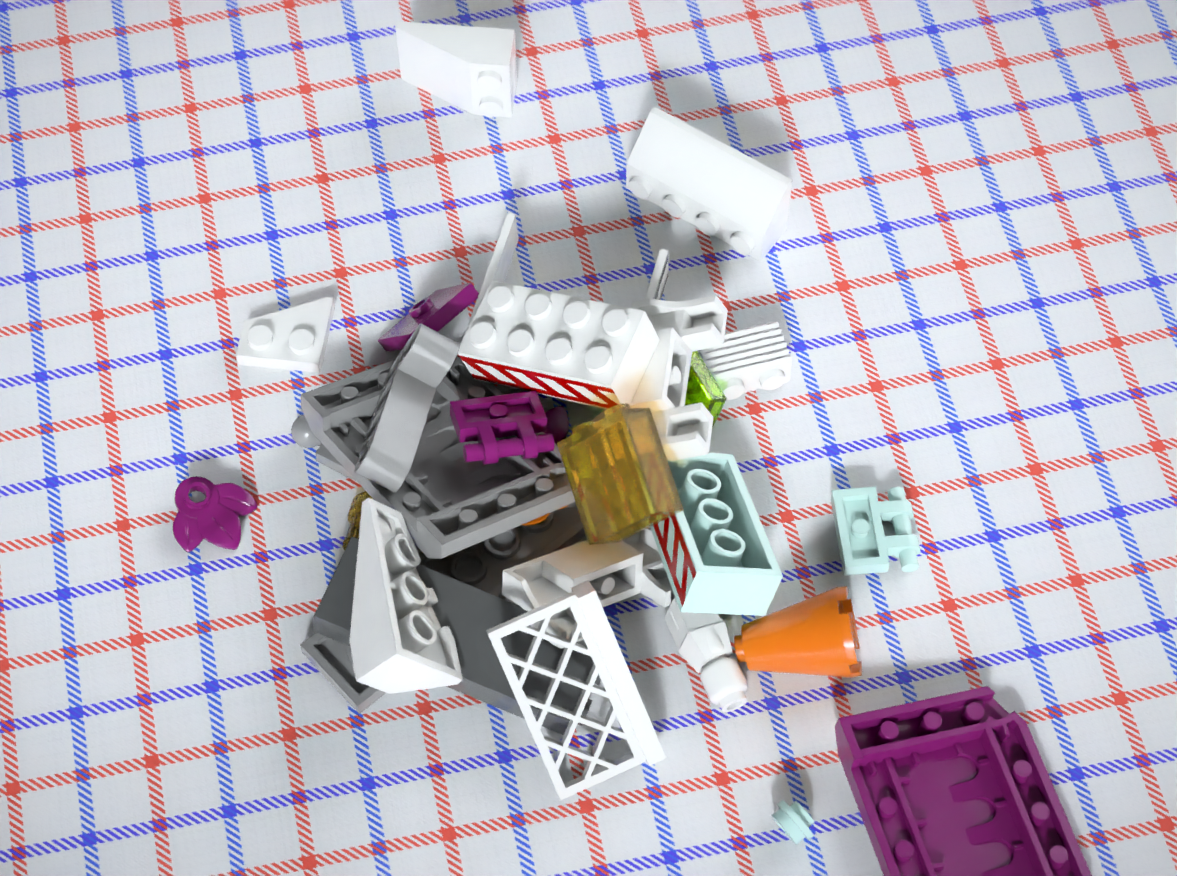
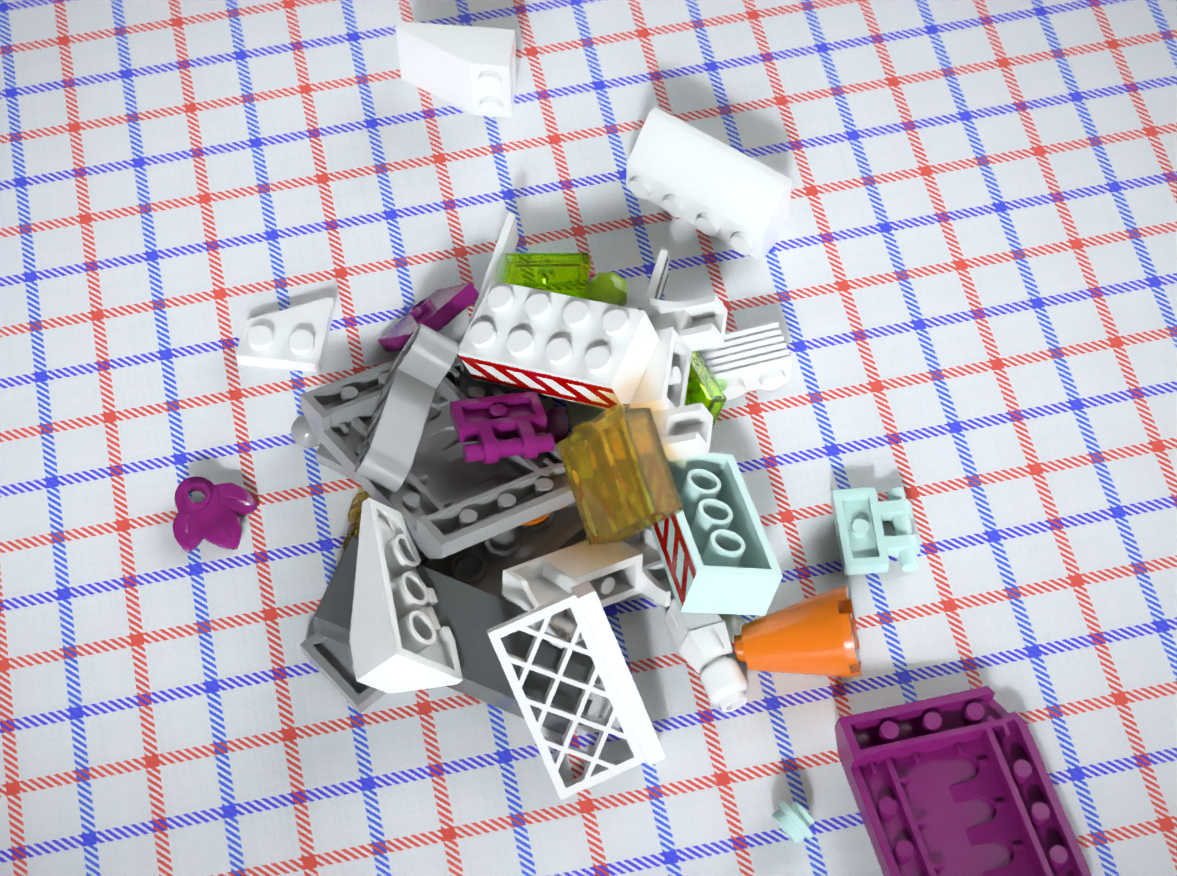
none -> clear neon green panel [503,253,591,300]
none -> lime tile [588,272,627,306]

